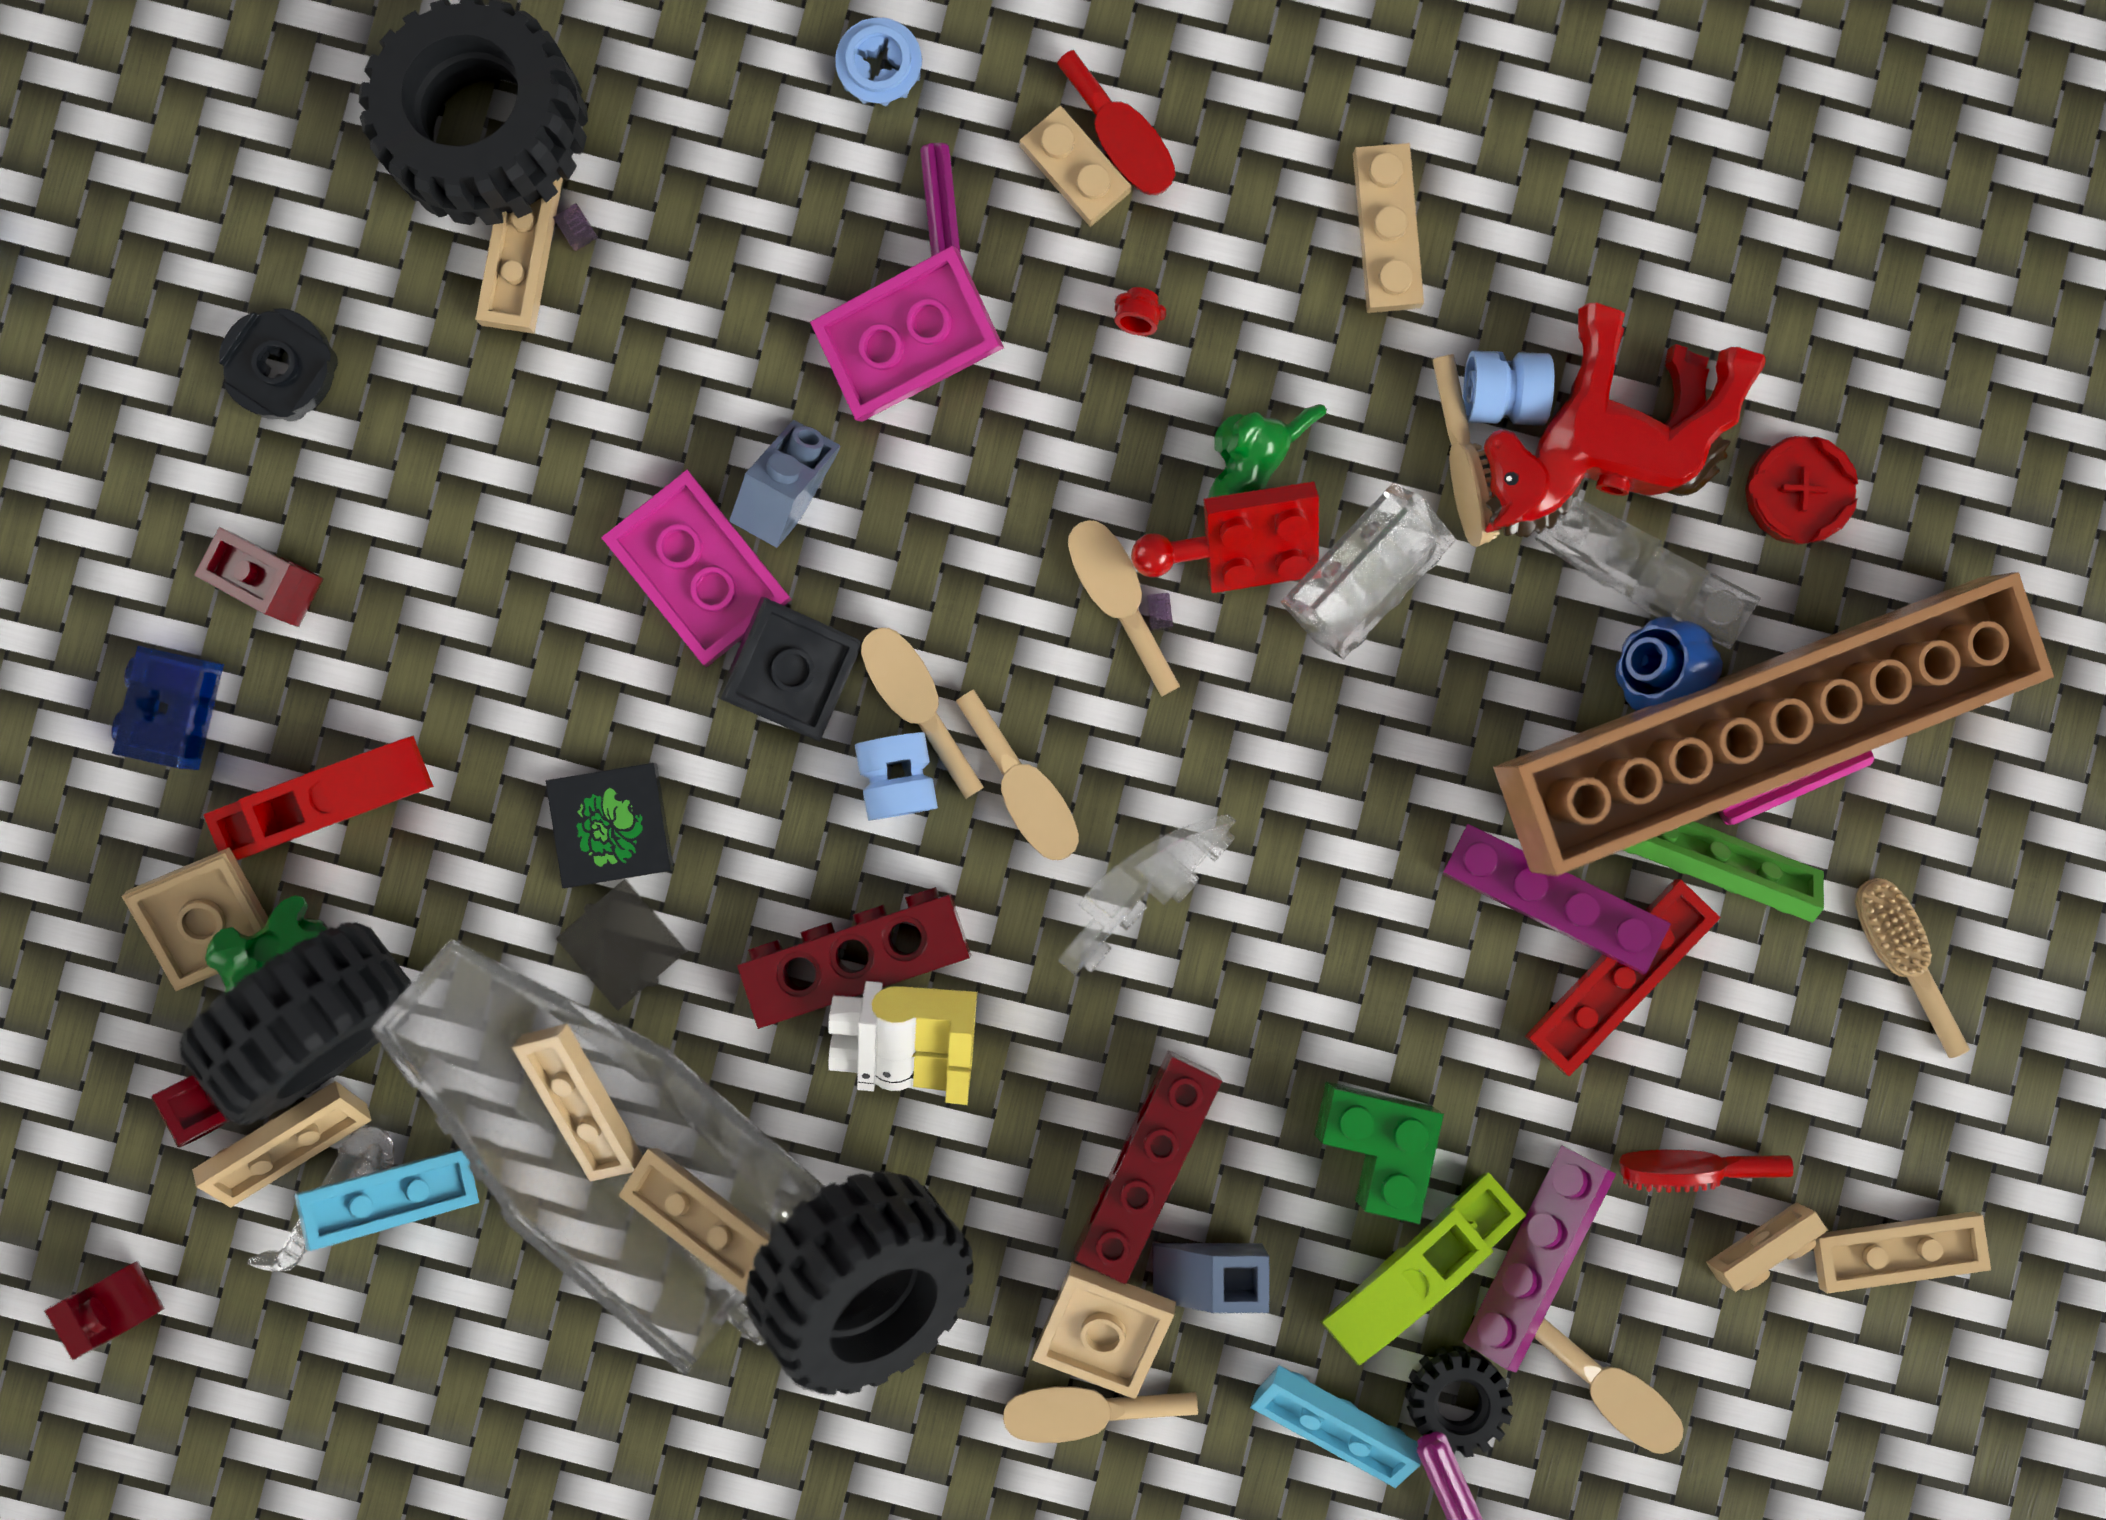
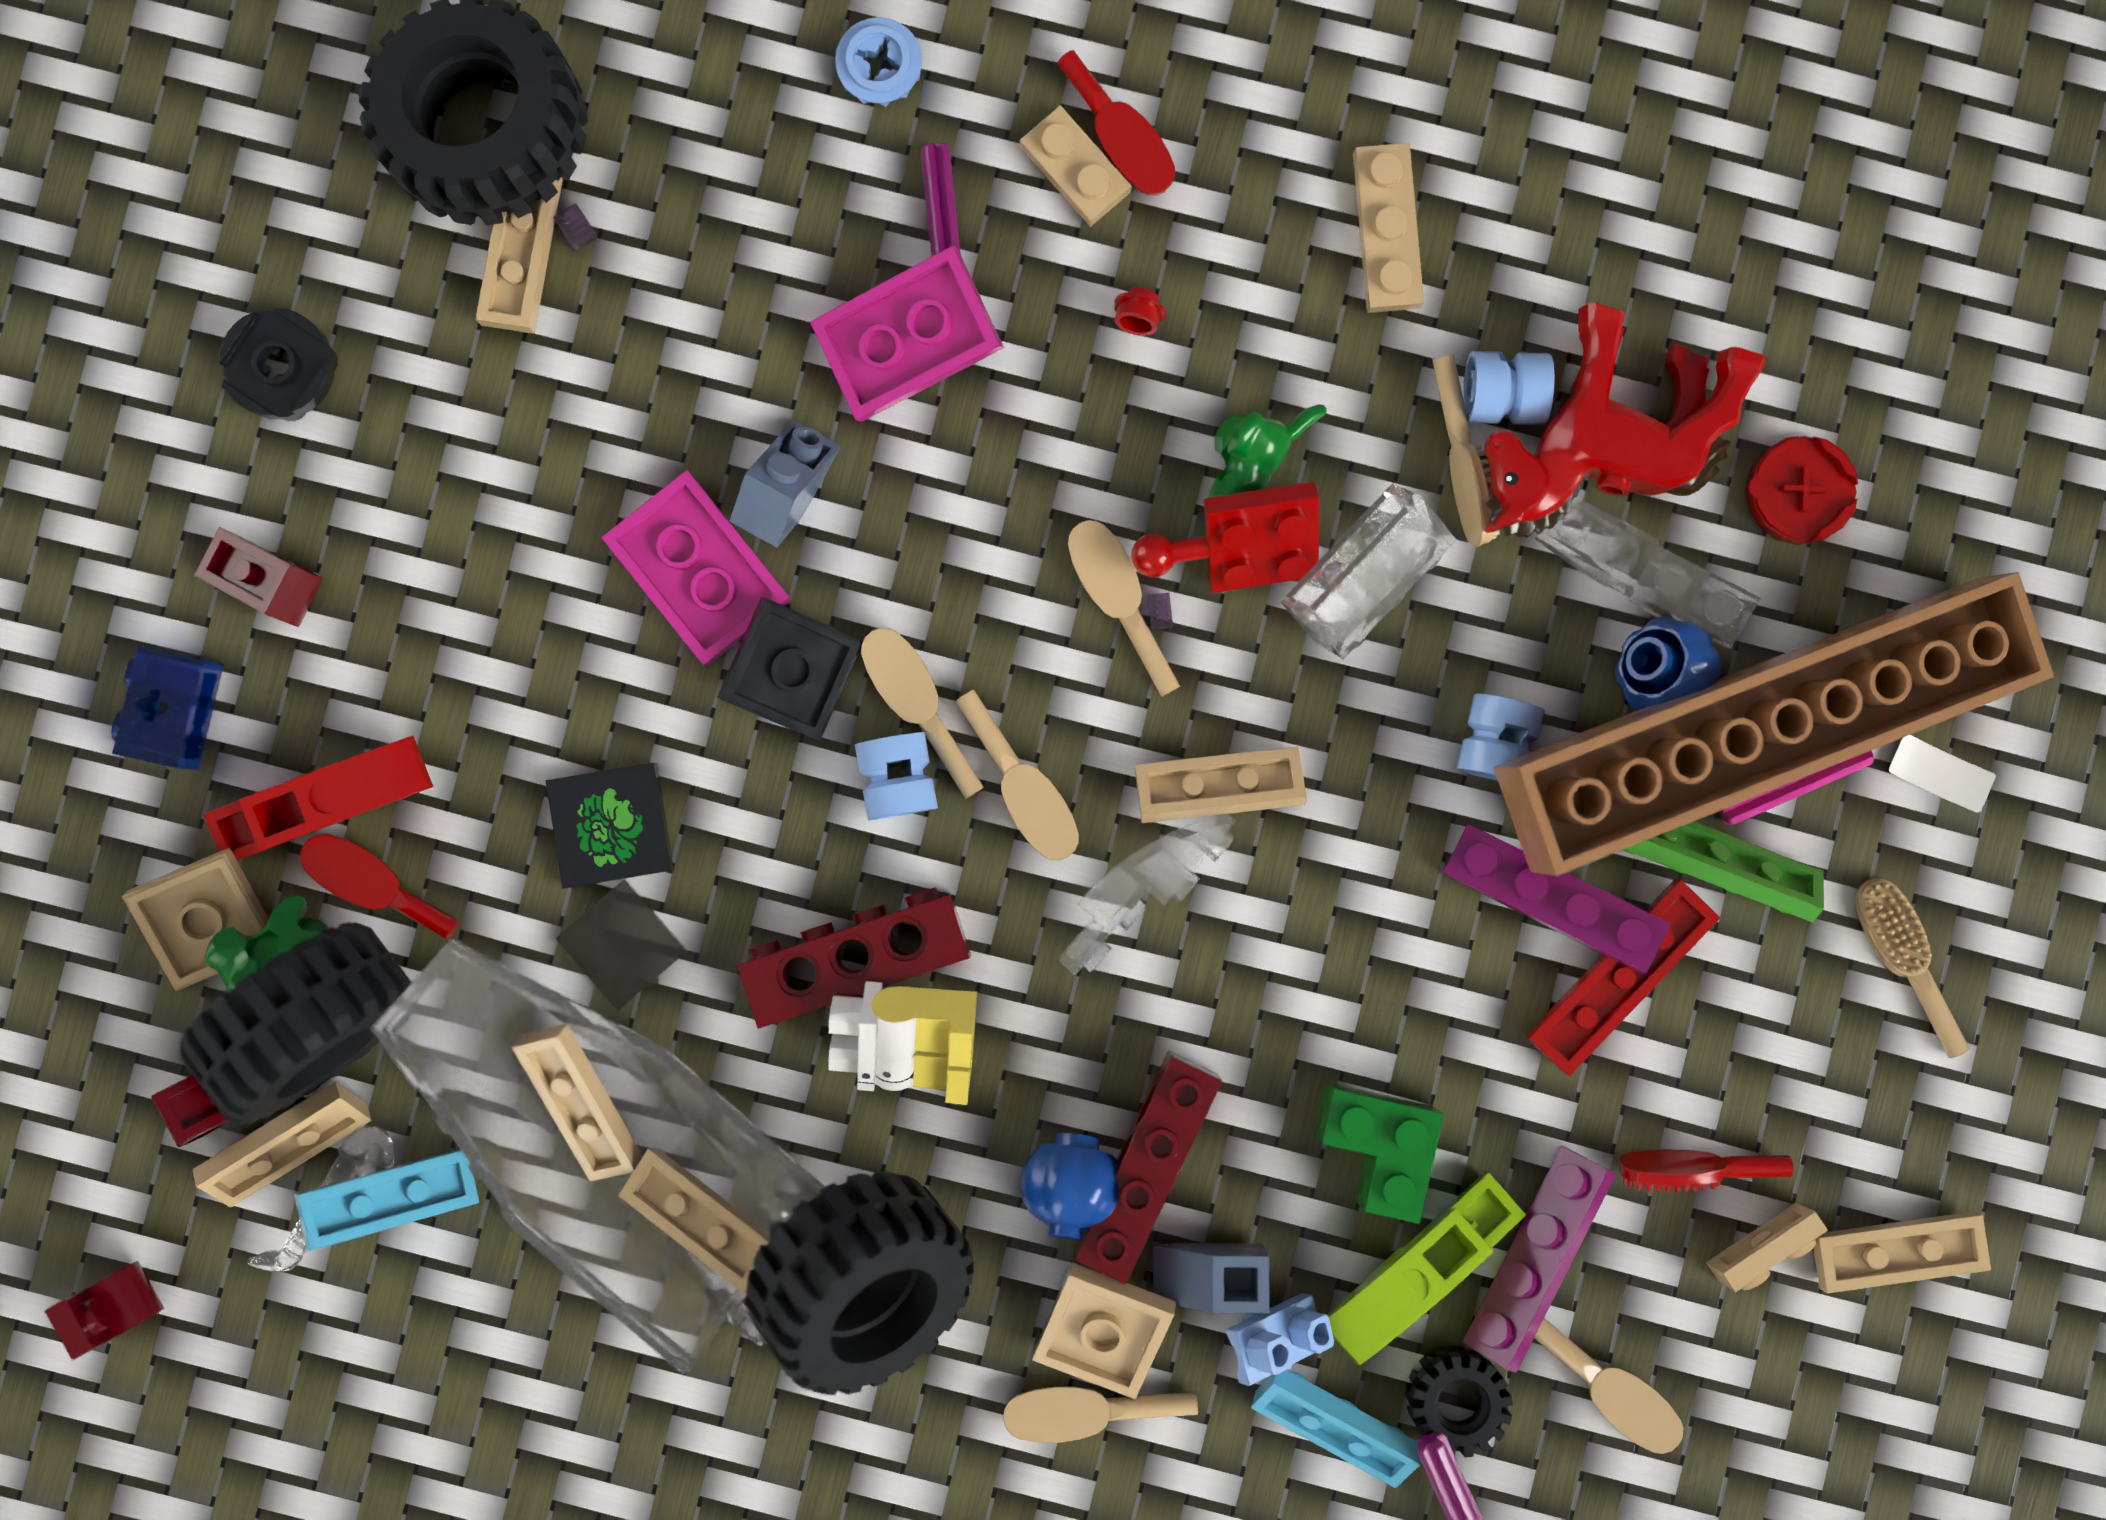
none -> red piece [300,834,459,940]
none -> blue plant [1020,1133,1119,1240]
none -> tan plate [1135,746,1307,823]
none -> light blue hips [1226,1293,1334,1386]
none -> light blue wheel [1456,694,1545,781]
none -> white sticker [1889,735,1996,813]

